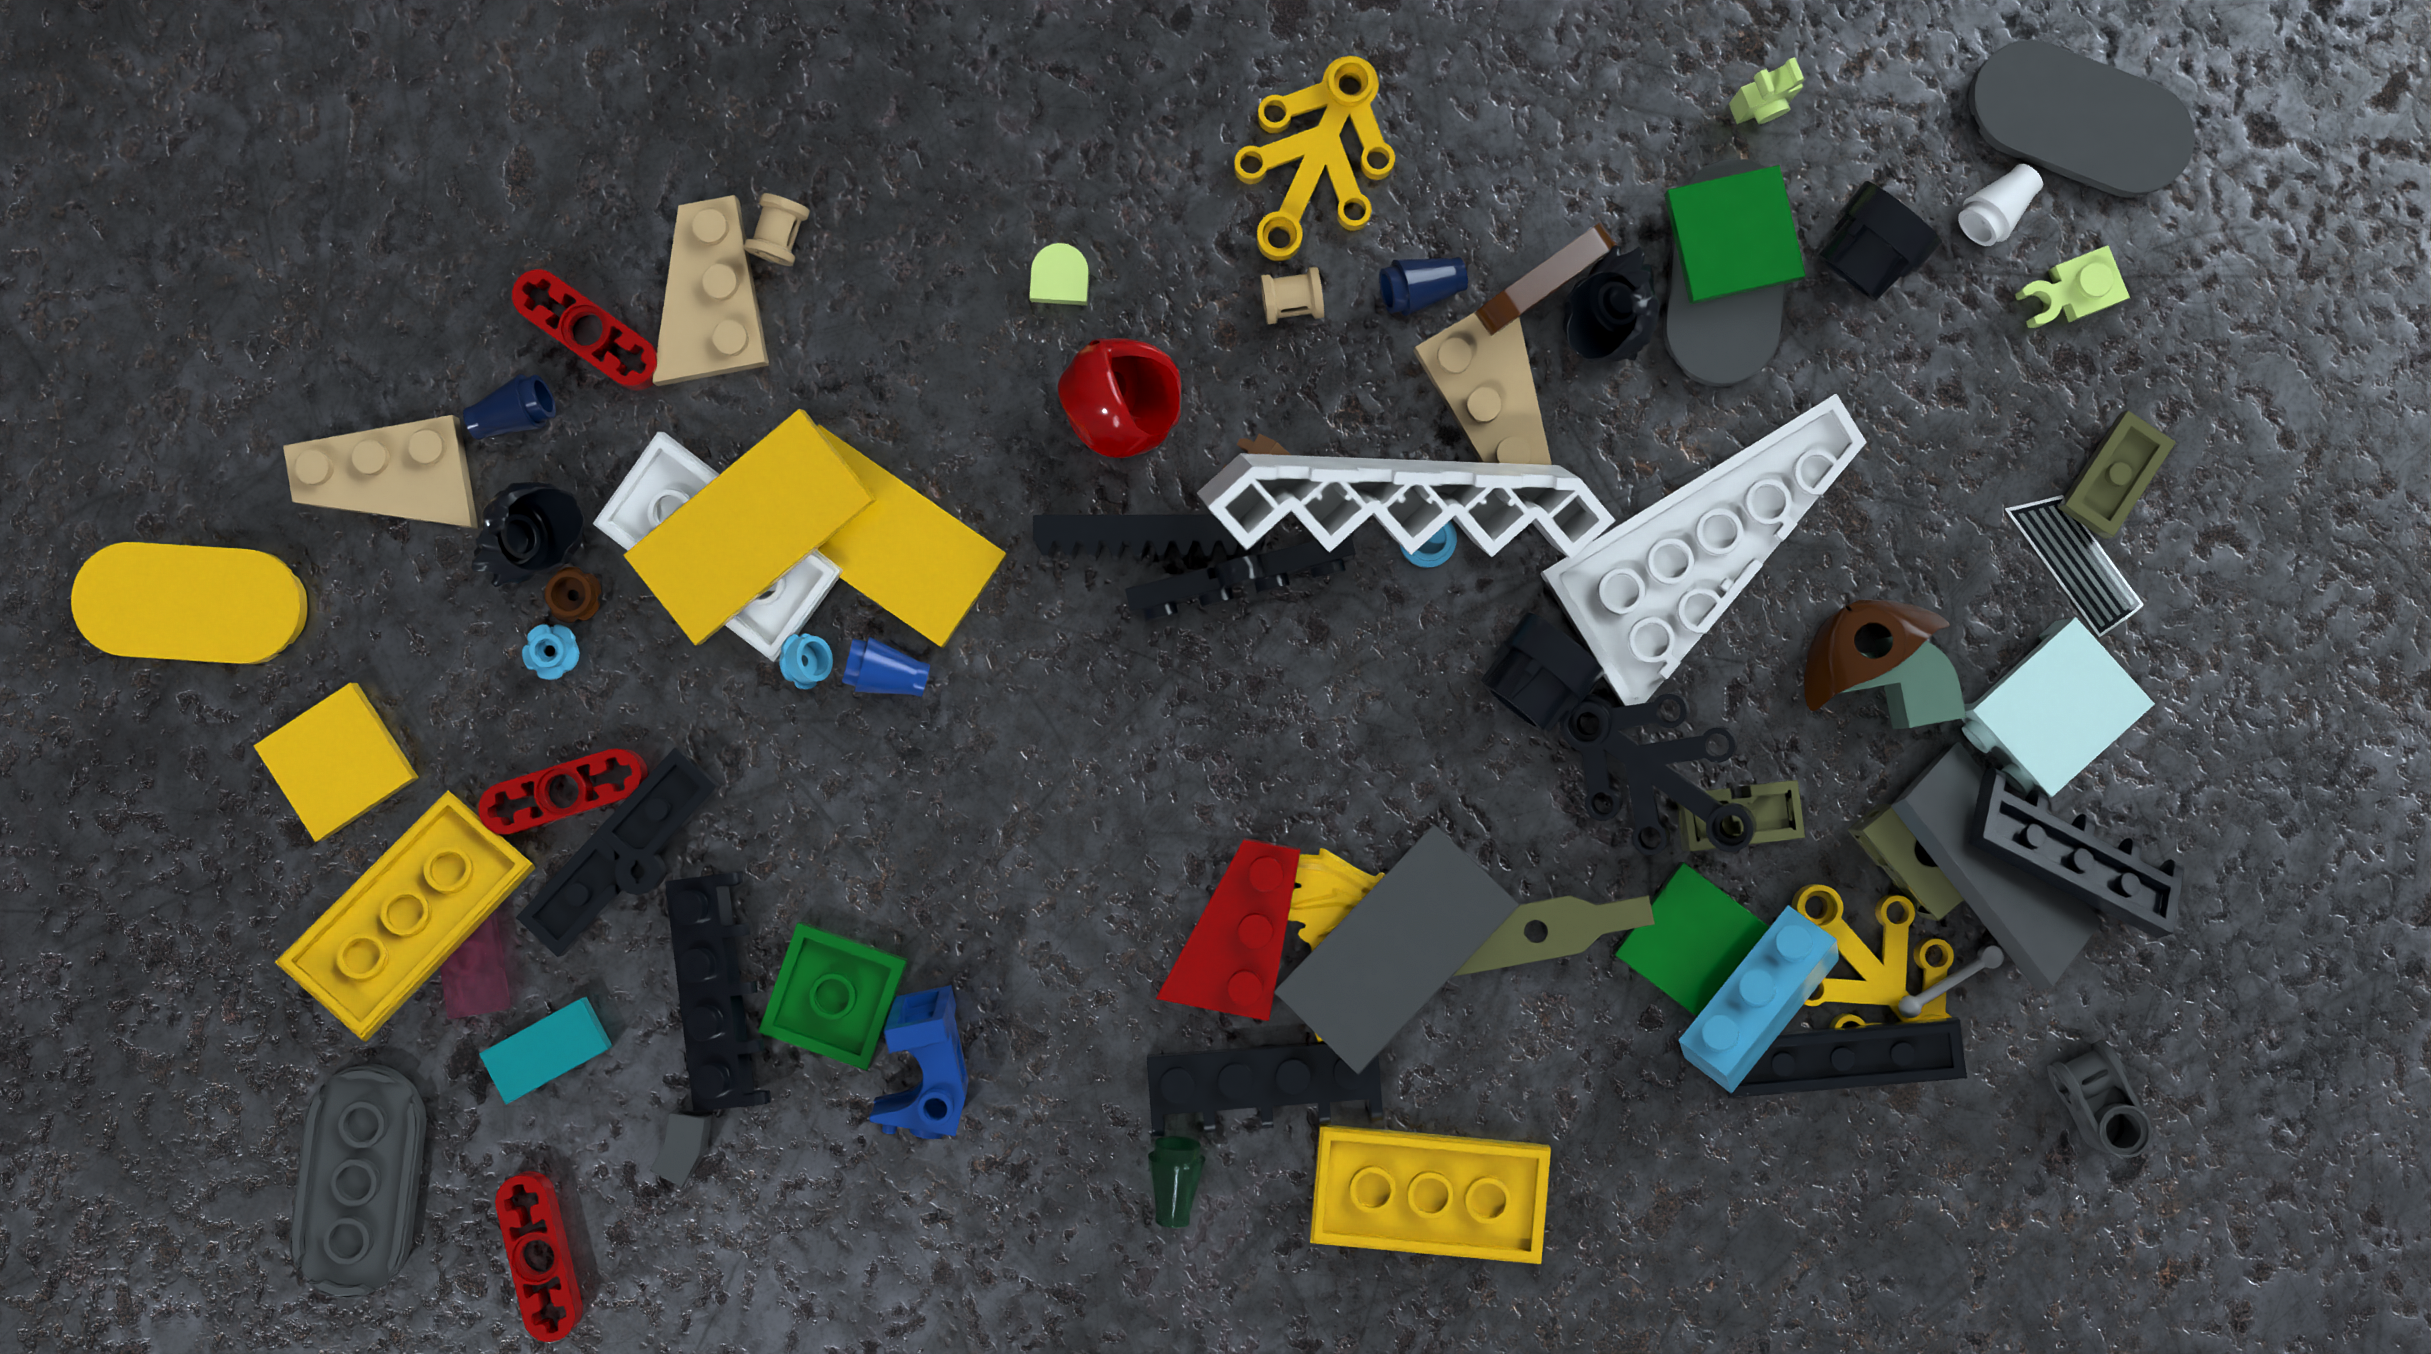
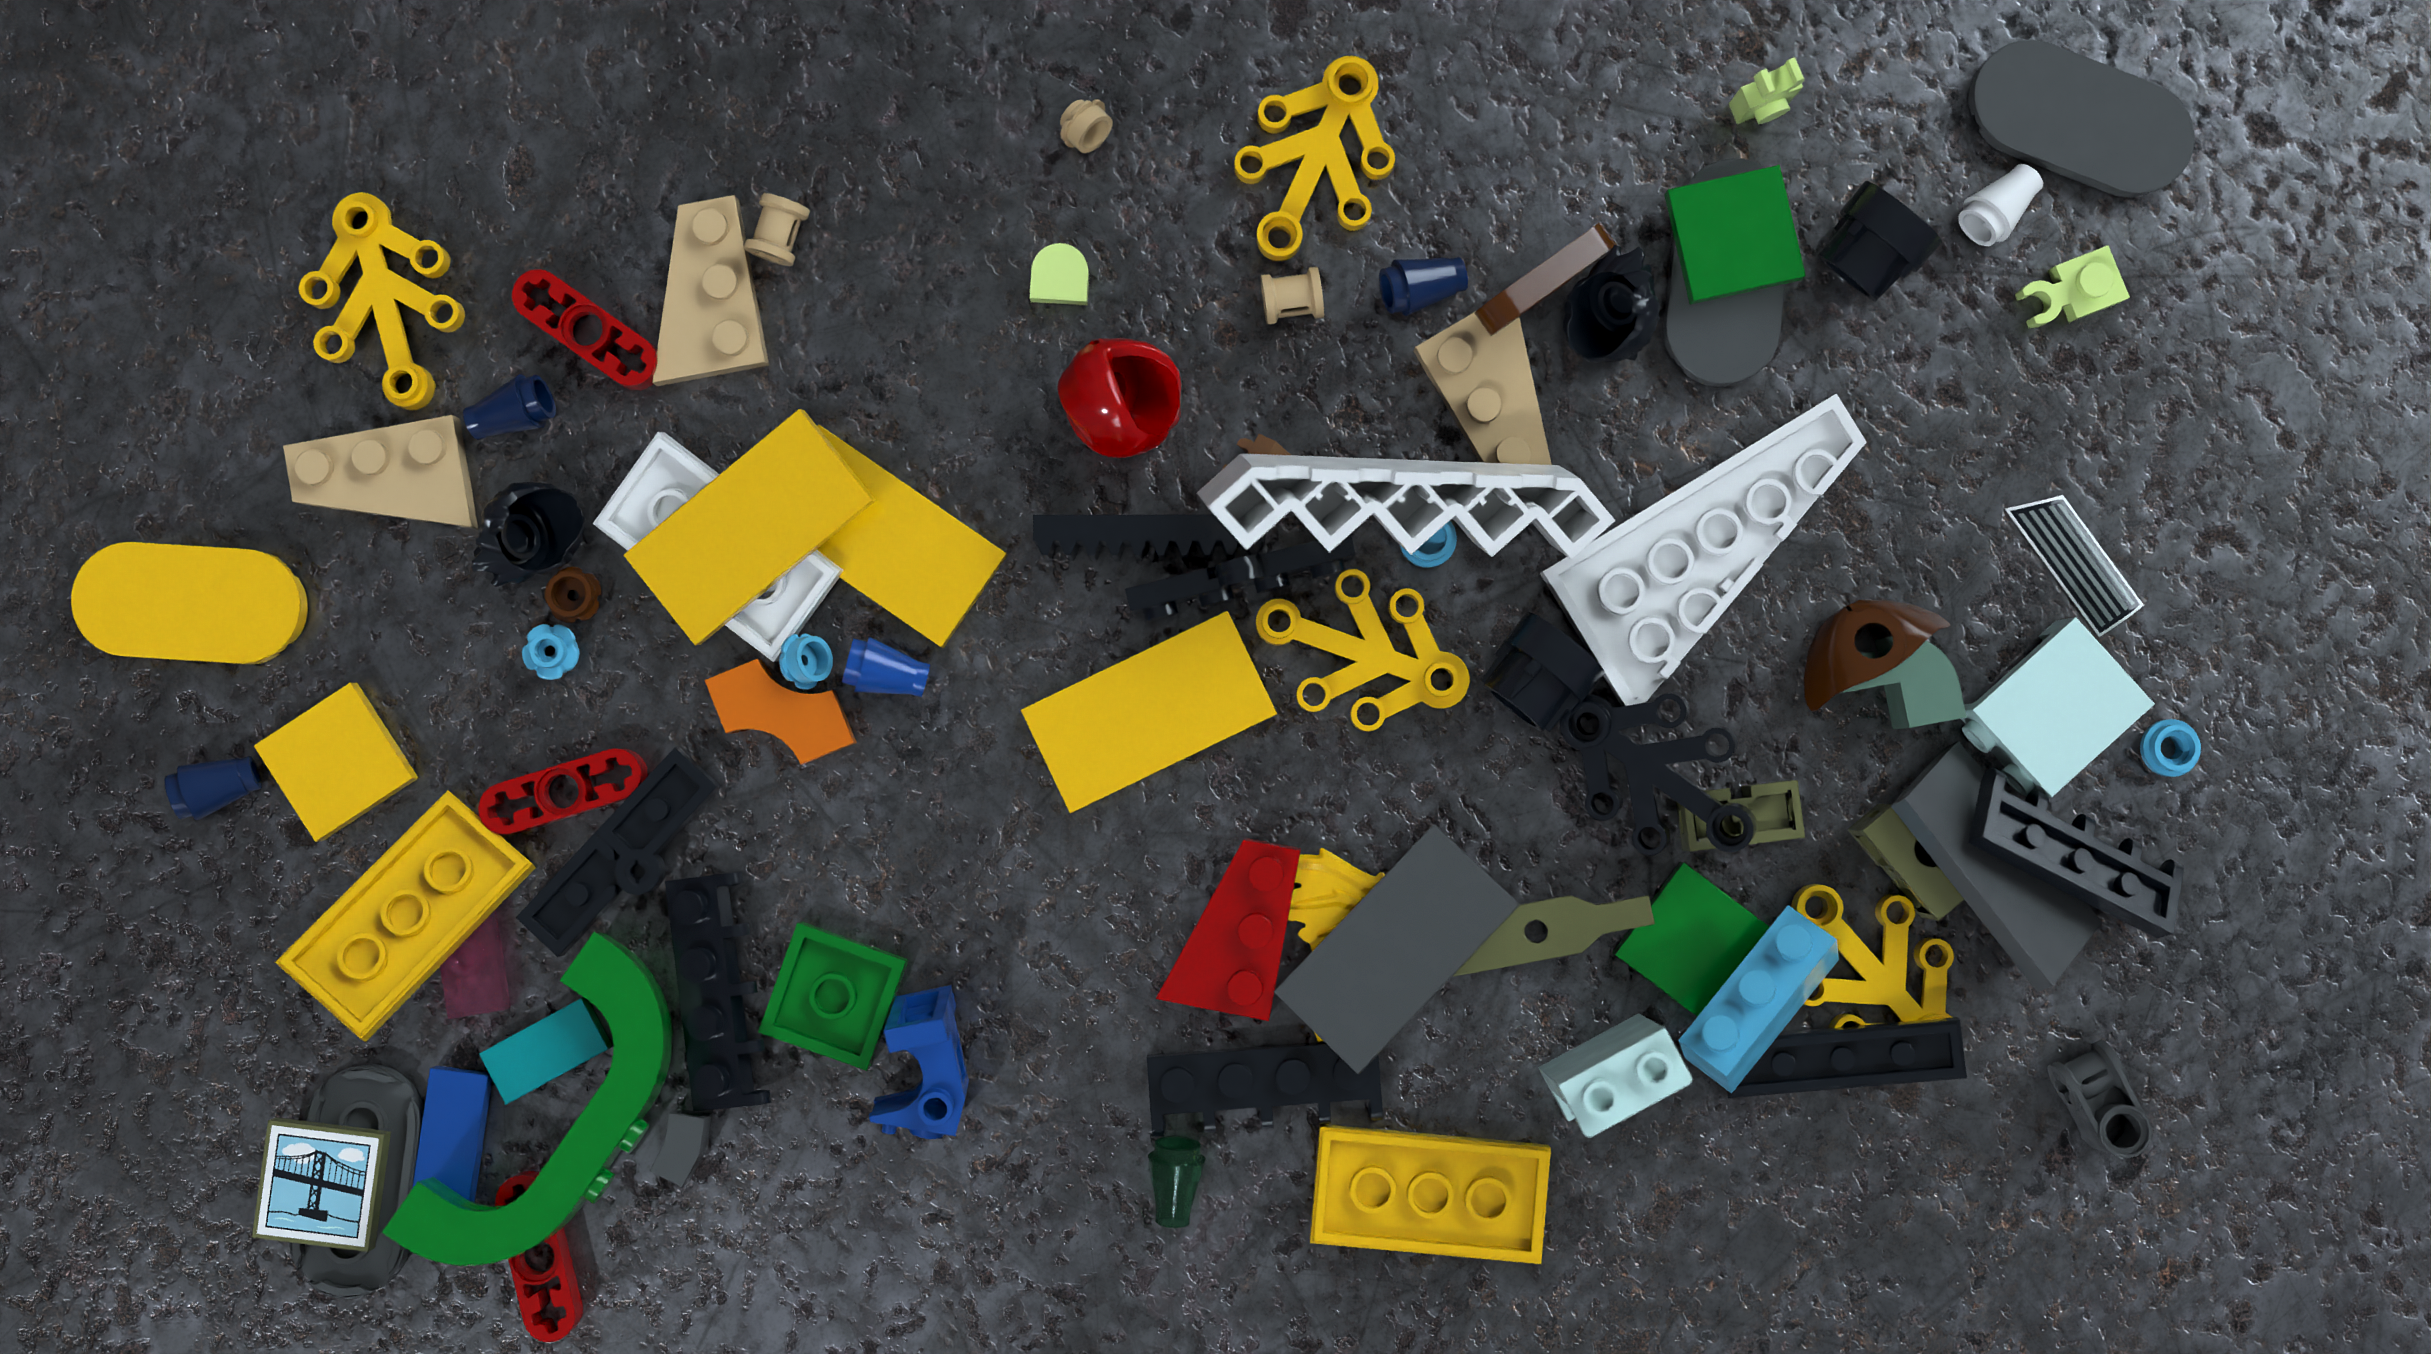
light grey hinge [1898,945,2004,1018] -> none
olive plate [2057,410,2176,539] -> none
none -> dark blue cone [164,756,262,820]
none -> tile [252,1117,391,1252]
none -> yellow plant [299,192,465,410]
none -> green arch [382,932,673,1266]
none -> blue tile [412,1066,492,1202]
none -> orange tile [704,658,857,765]
none -> yellow tile [1021,611,1277,814]
none -> tan plate [1060,99,1113,153]
none -> yellow plant [1256,569,1470,732]
none -> light aqua panel [1538,1013,1692,1137]
none -> medium azure plate [2140,719,2201,777]

